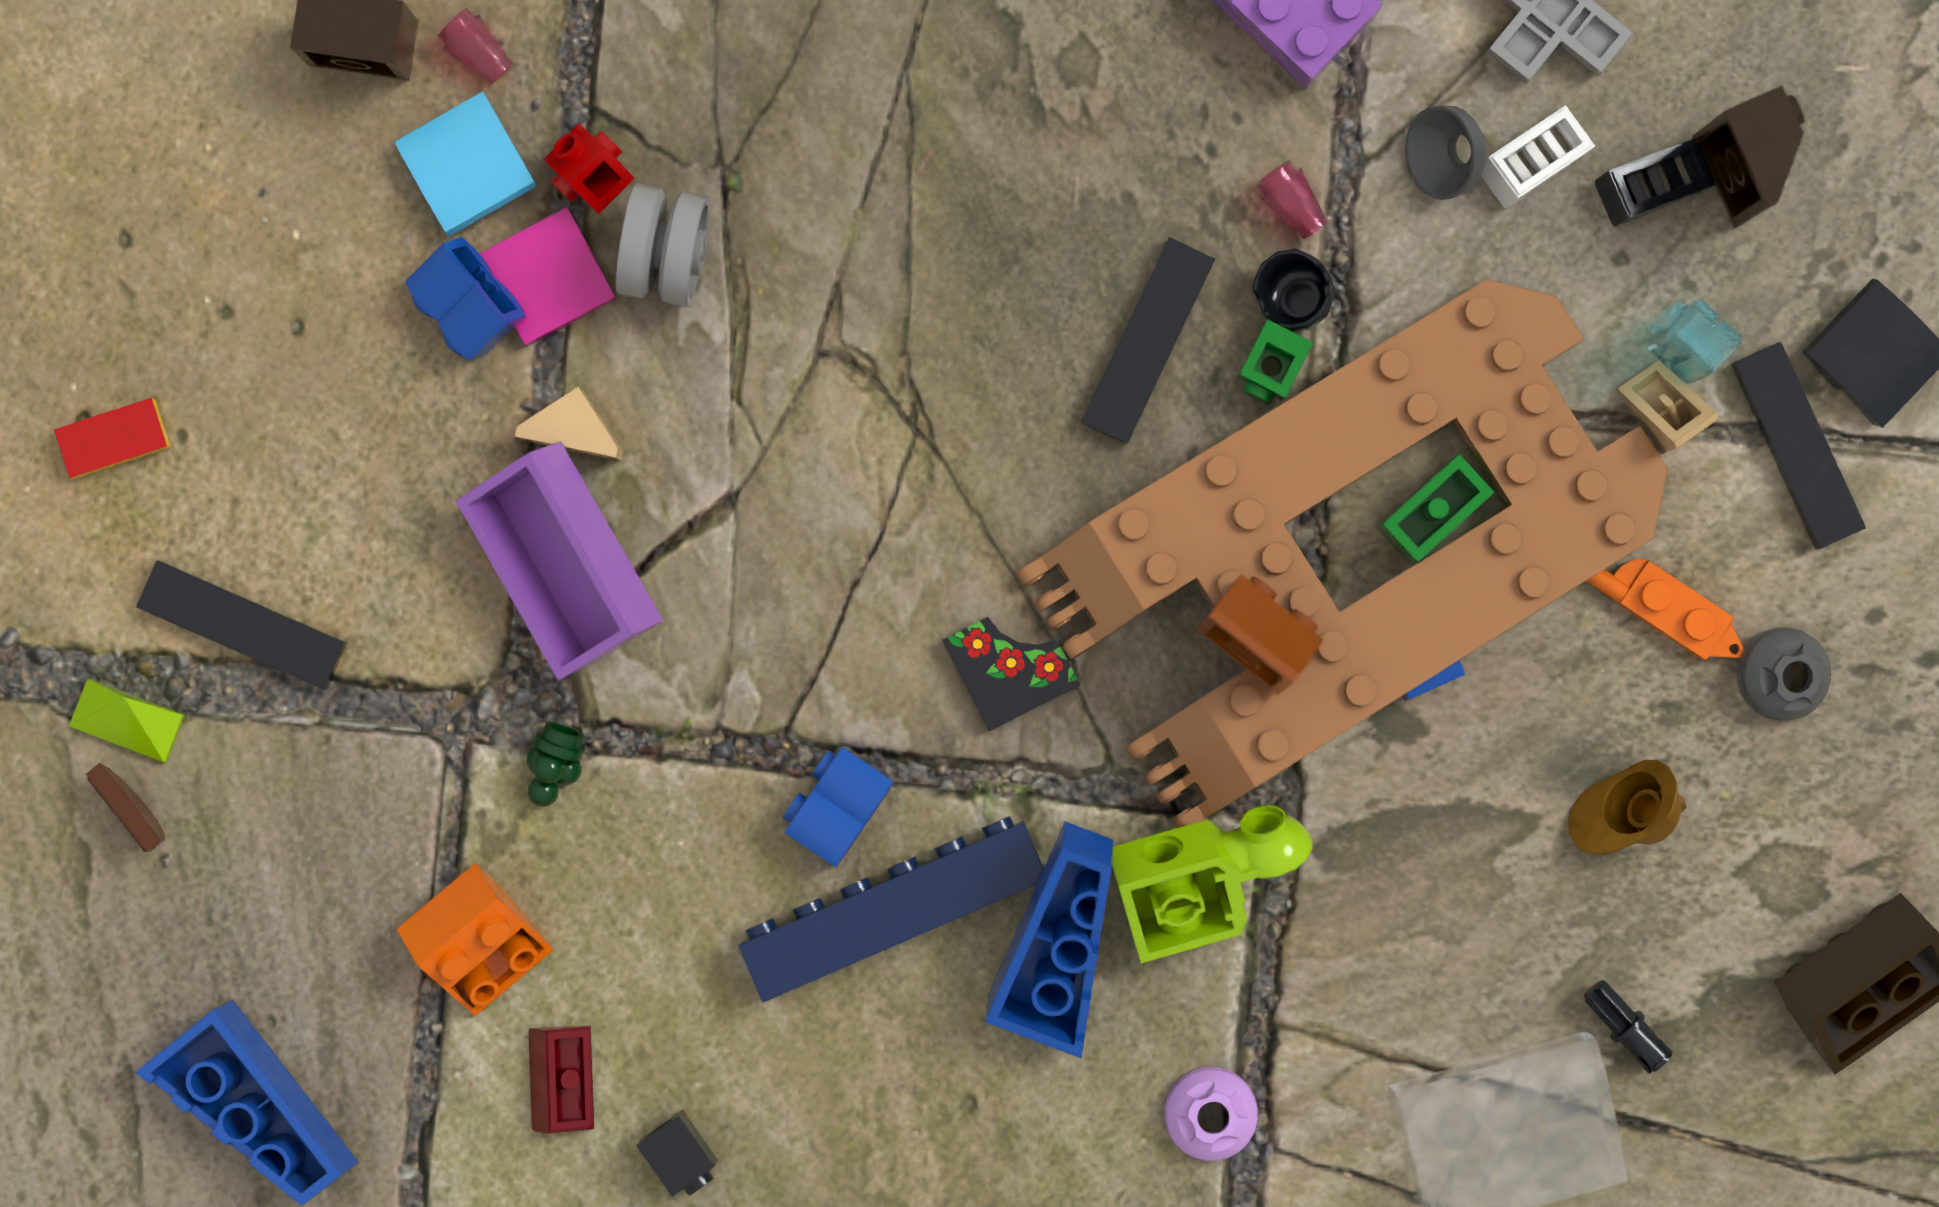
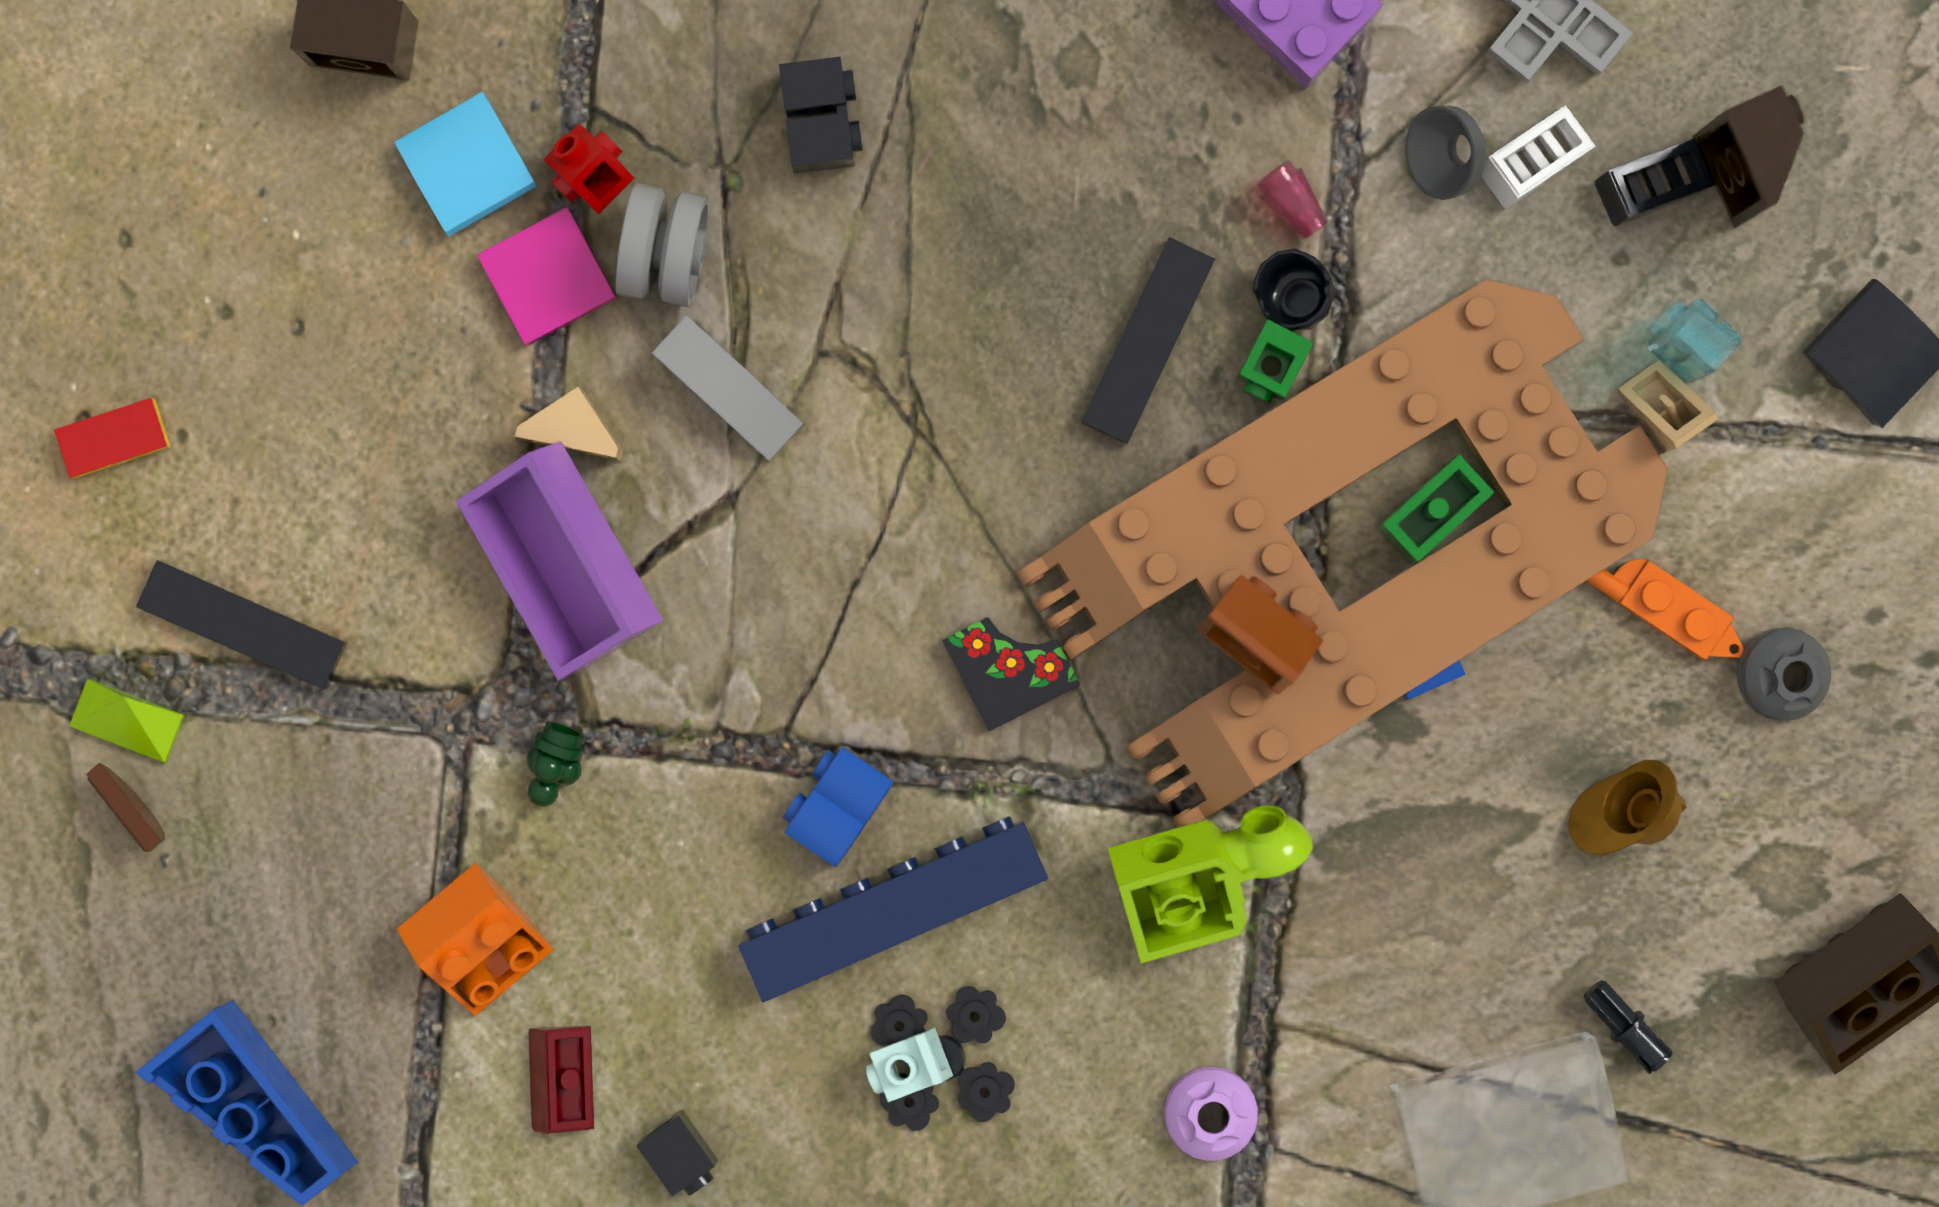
blue brick [405,237,525,361] -> none
clear pink cone [438,8,514,85] -> none
blue wedge [985,821,1113,1058] -> none
black tile [1731,342,1866,550] -> none
none -> light grey slope [652,315,804,462]
none -> black piece [779,57,863,174]
none -> light aqua brick [866,1027,953,1102]
none -> black plant [871,986,1015,1131]

